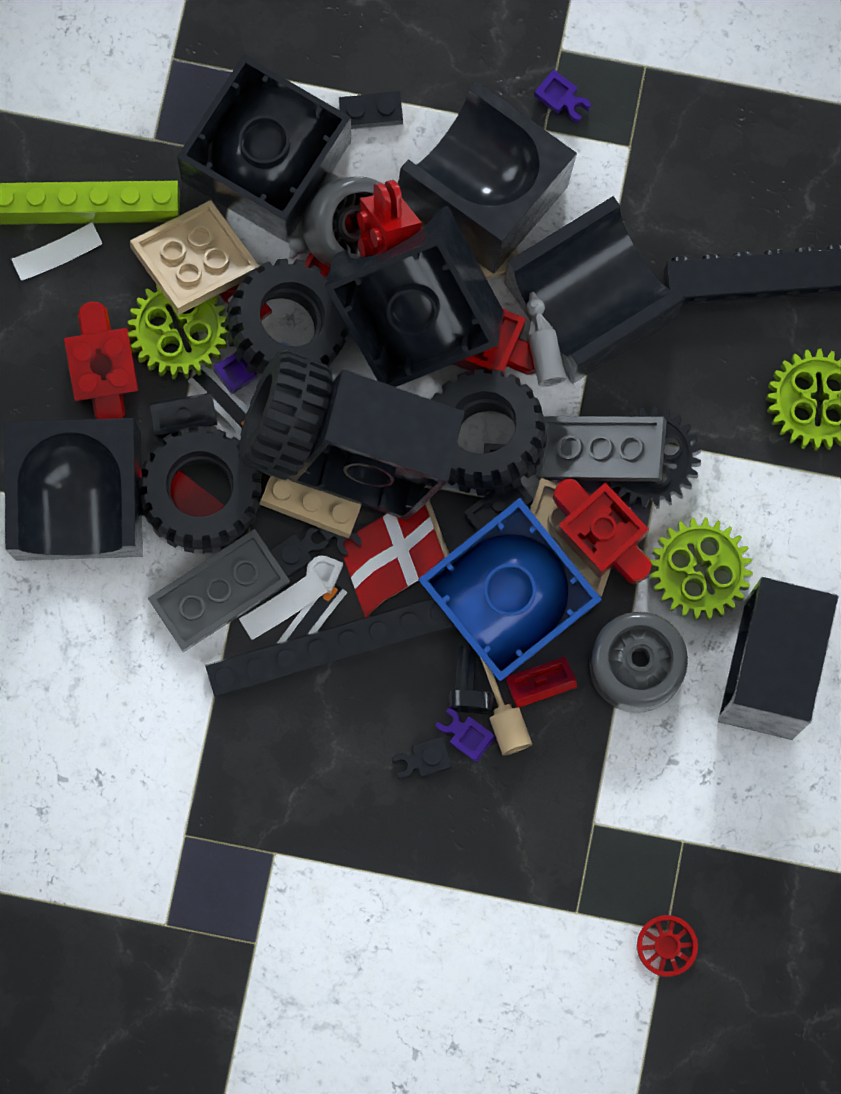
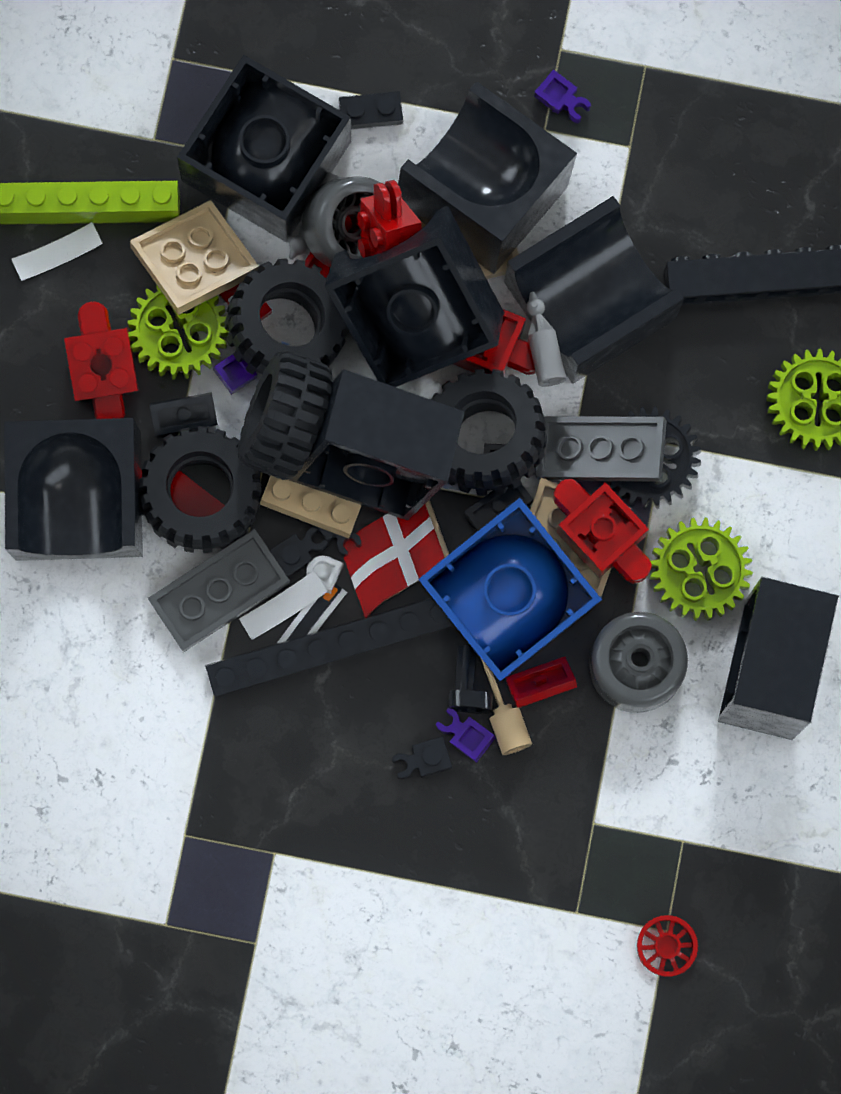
sticker [188,366,249,435] -> none

